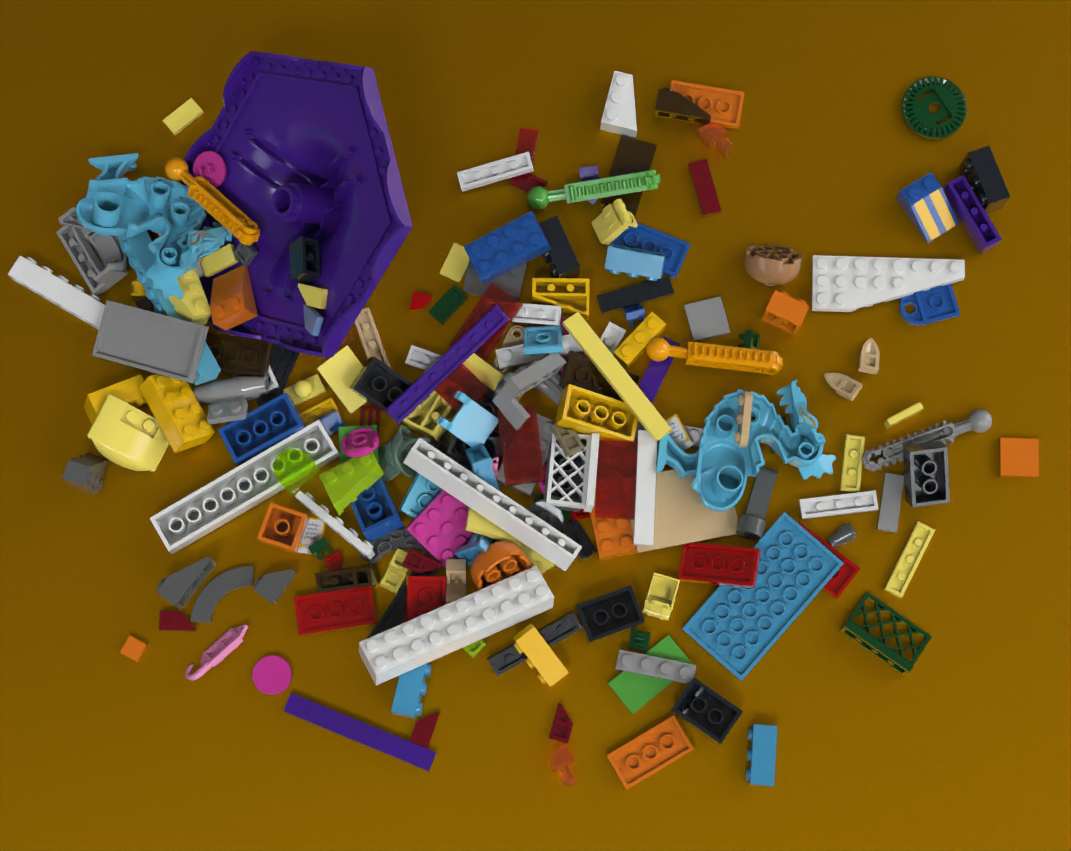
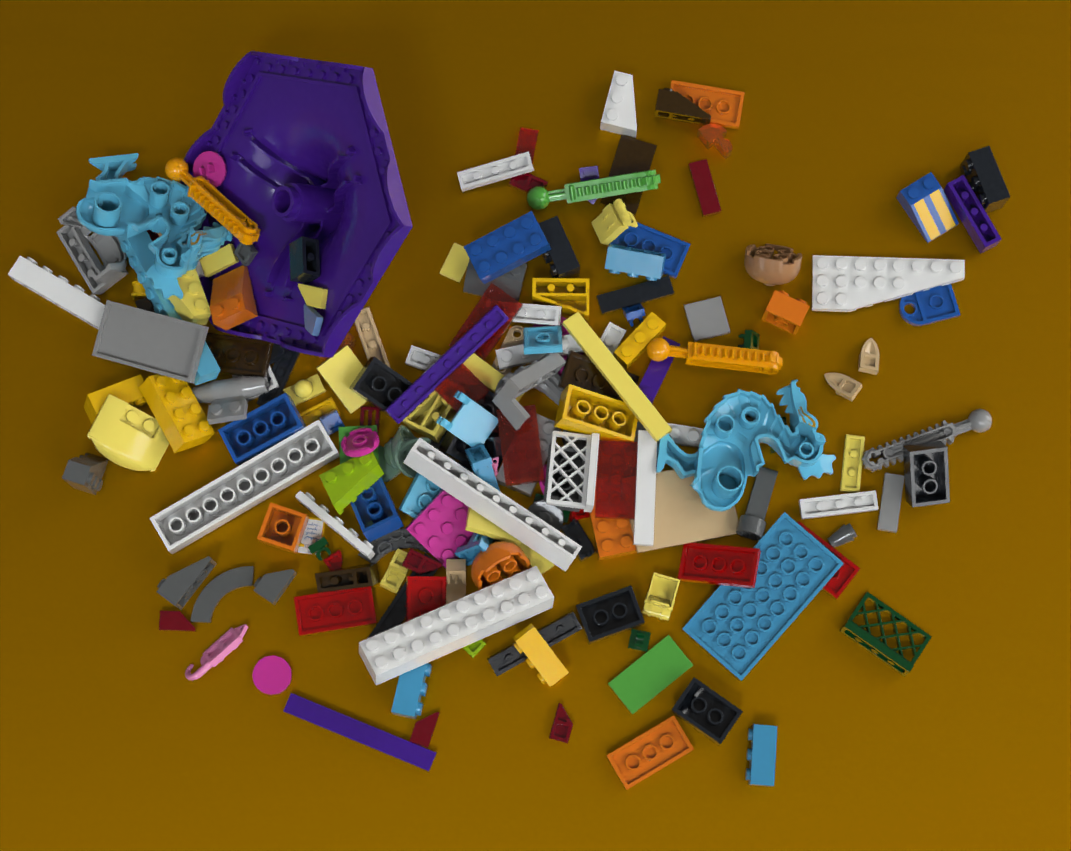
orange tile [120,635,147,662] -> none
light yellow tile [162,98,204,136] -> none
clear neon green tile [274,449,321,496] -> none
red tile [410,292,432,312] -> none
dark green tile [428,285,468,326] -> none
dark tan tile [550,424,584,458] -> none
clear orange brick [551,744,576,787] -> none
light grey plate [615,649,697,684] -> none
white sticker [665,414,693,451] -> none
tan plate [734,391,753,448] -> none
light yellow tile [884,402,924,429] -> none
light yellow tile [884,521,935,599] -> none
dark green piece [902,76,967,139] -> none
orange tile [999,437,1039,478] -> none

